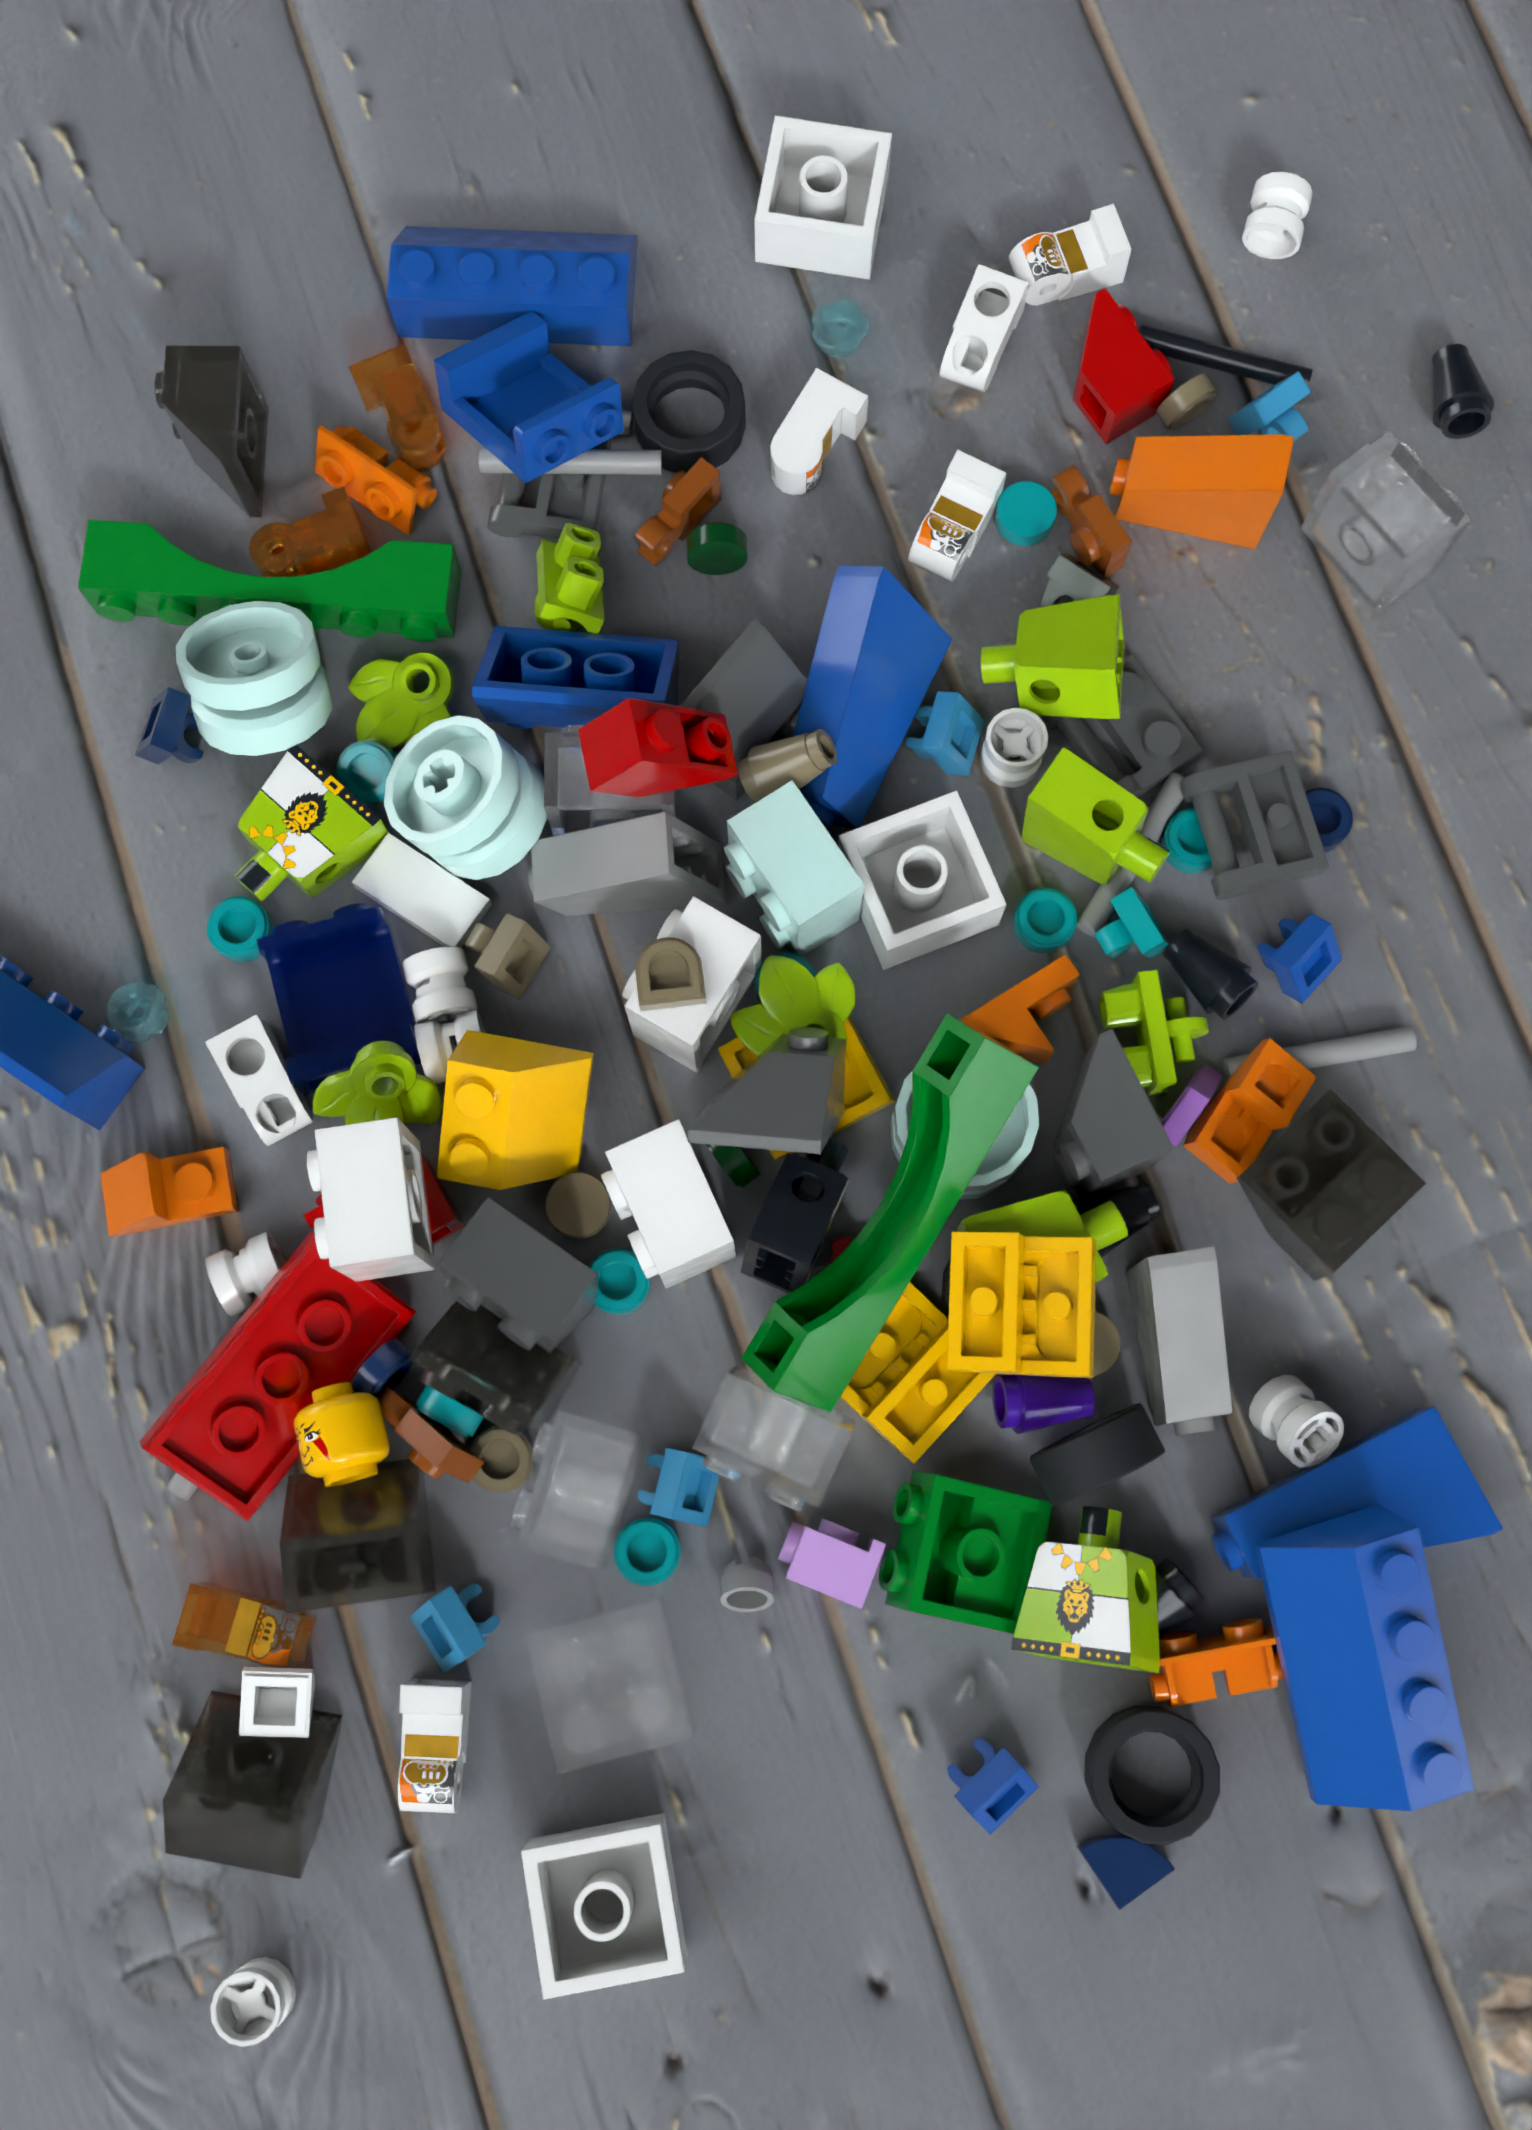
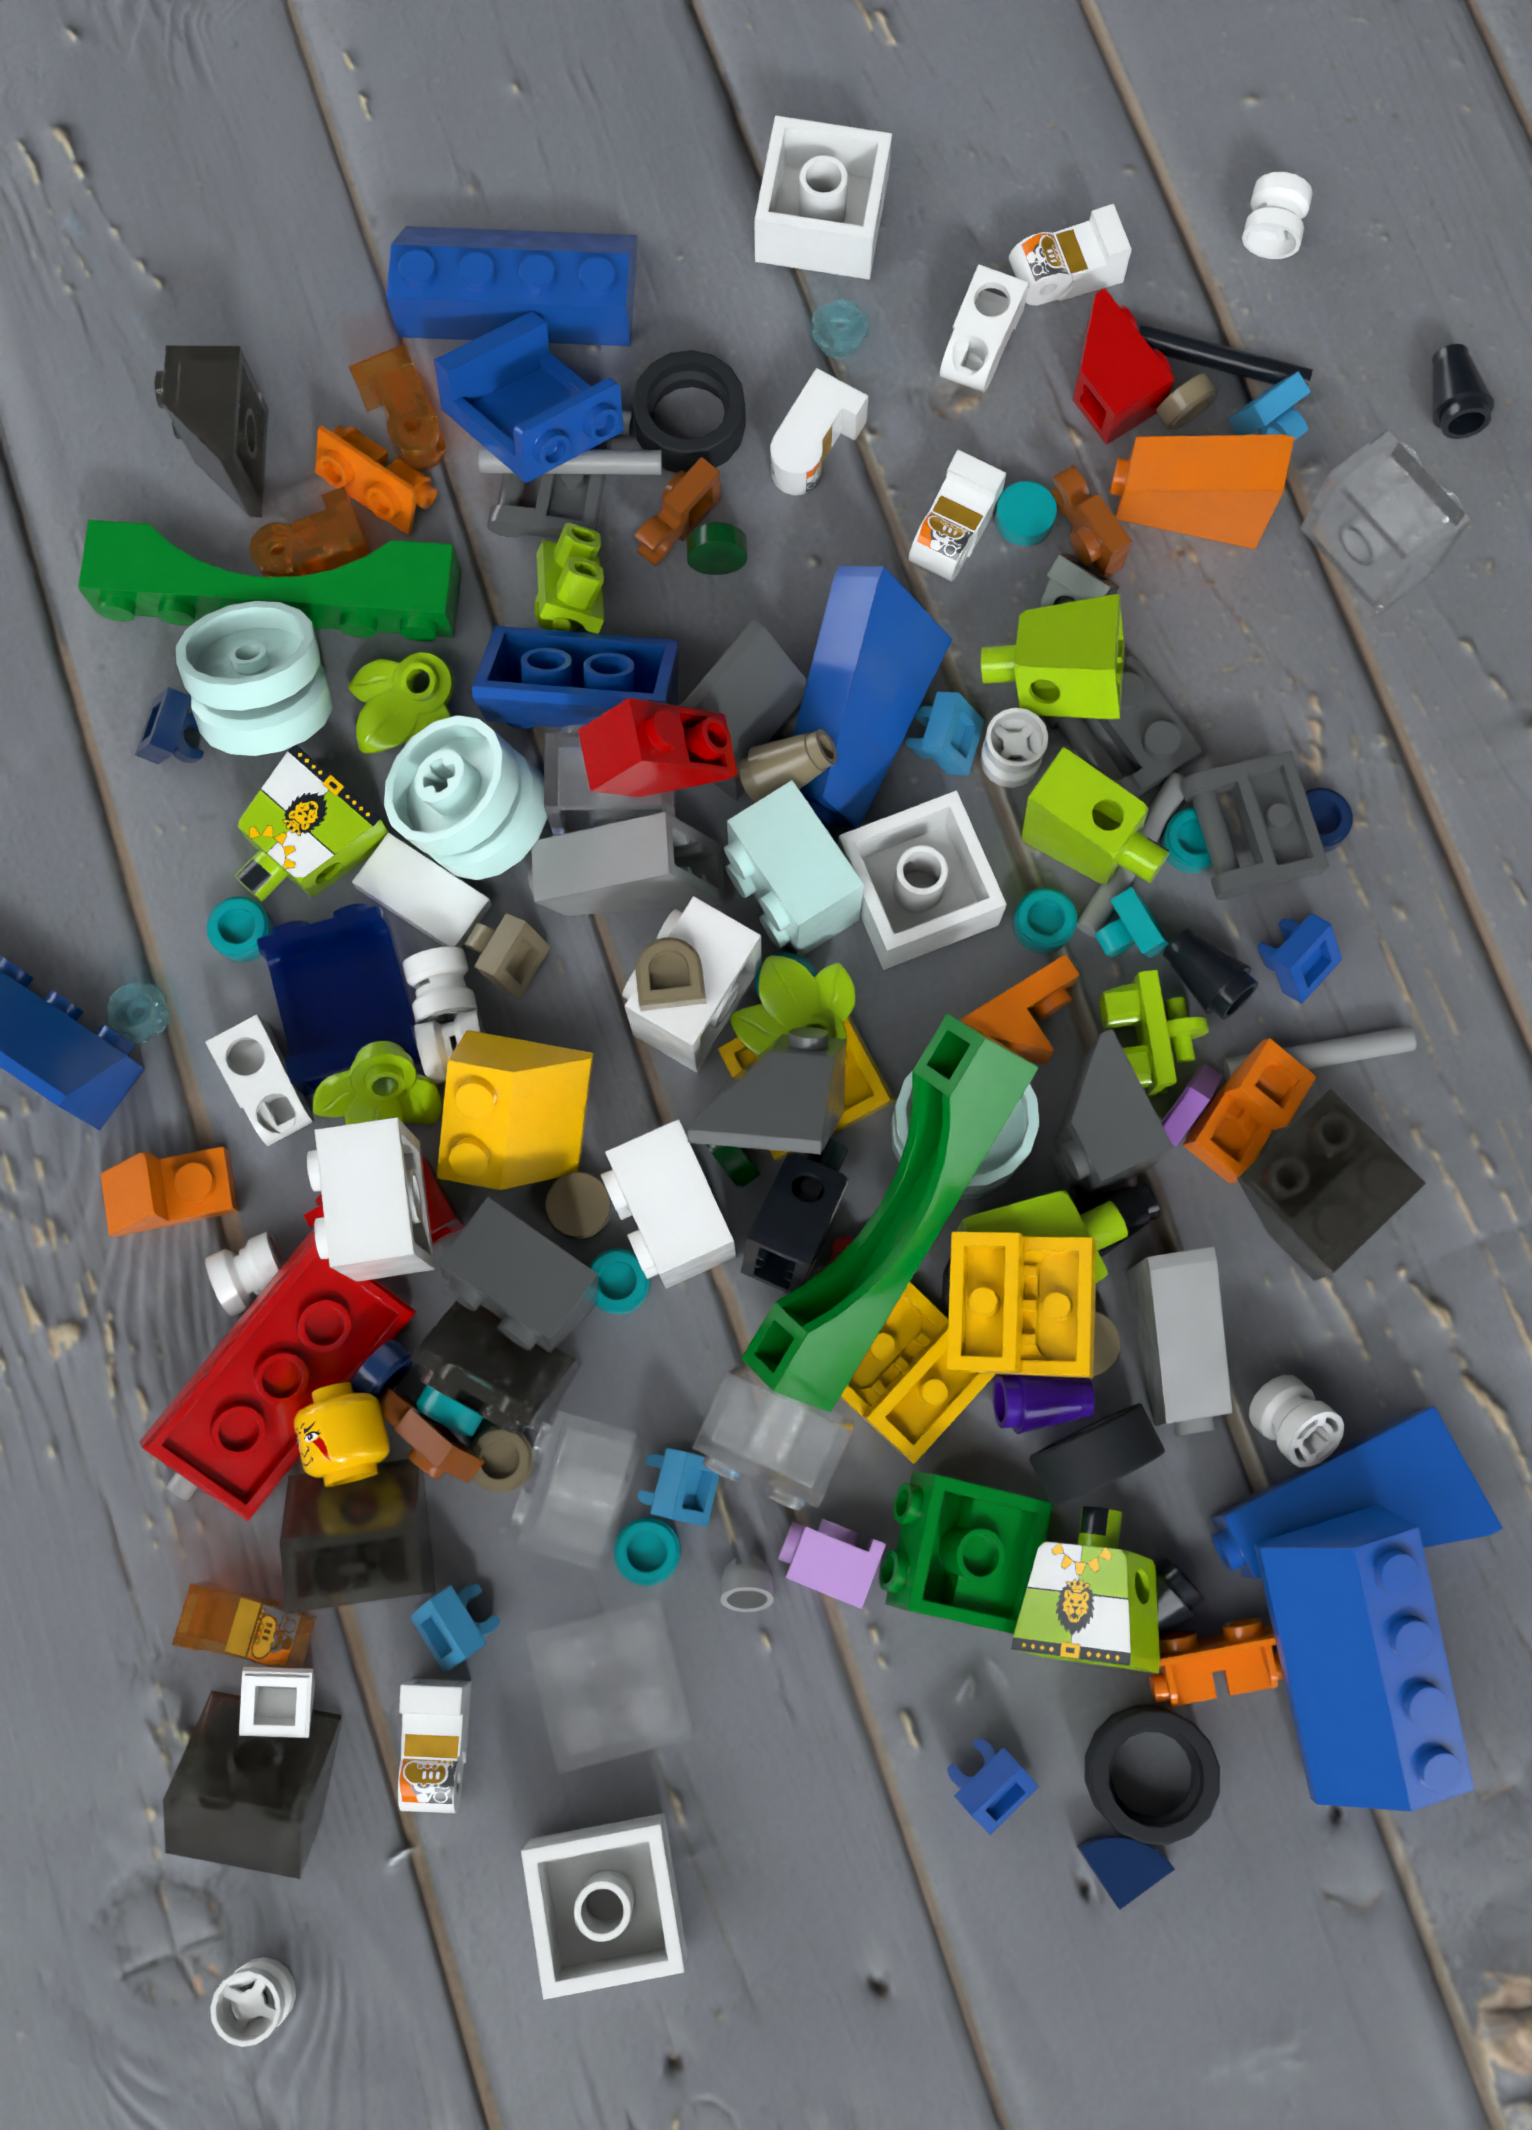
teal tile [336,741,397,803] -> none

